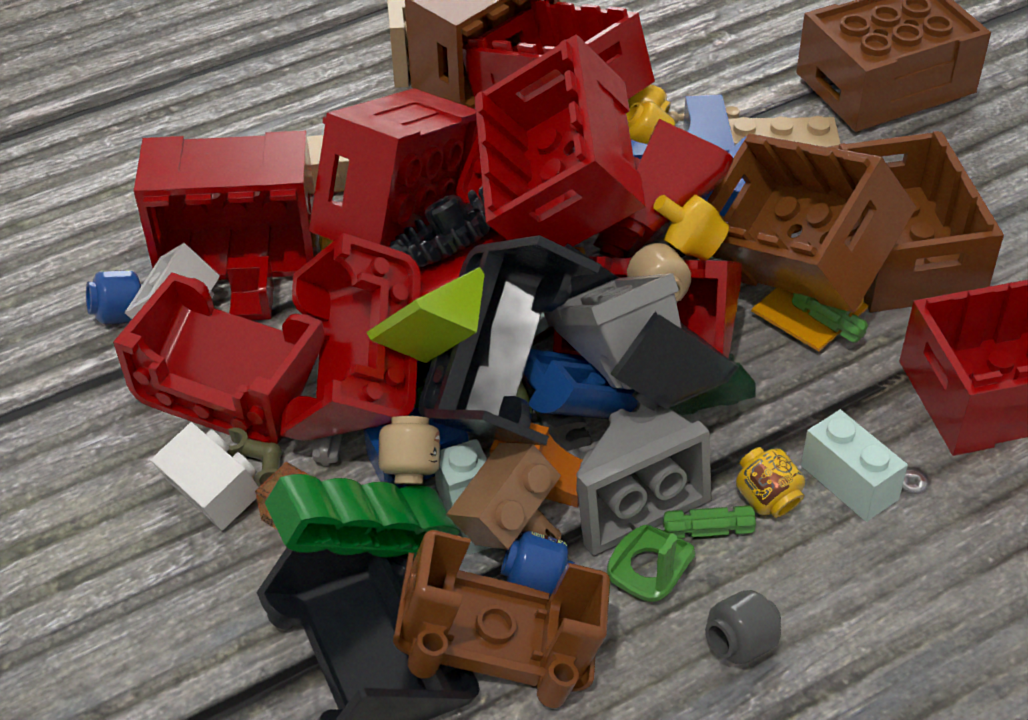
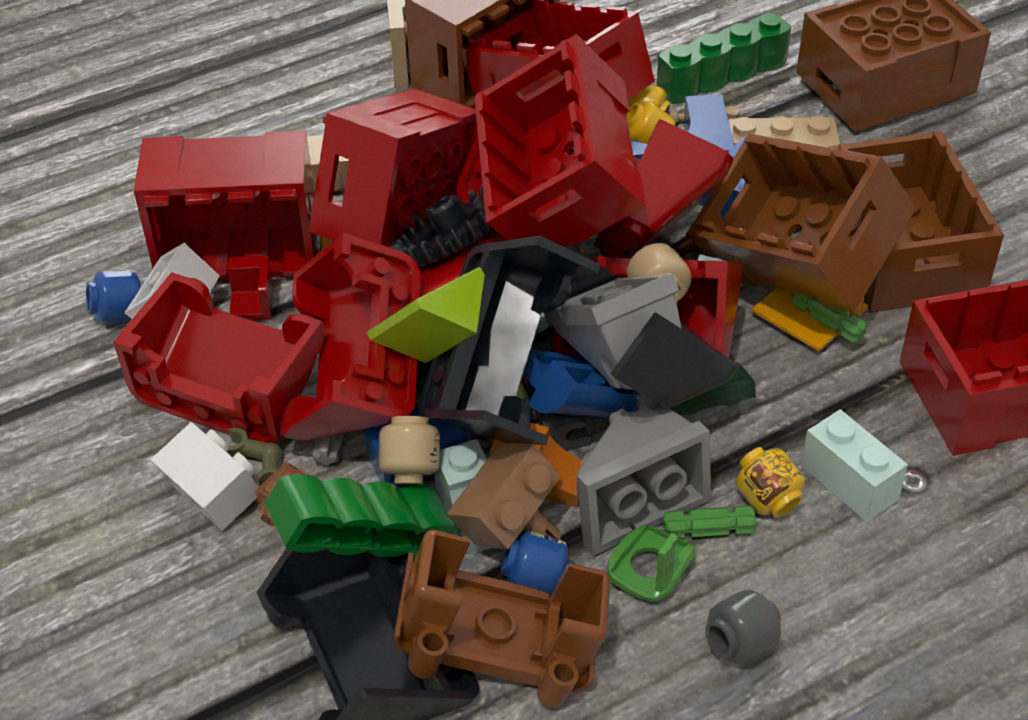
yellow piece [654,195,729,261] -> none
none -> green brick [656,13,792,104]

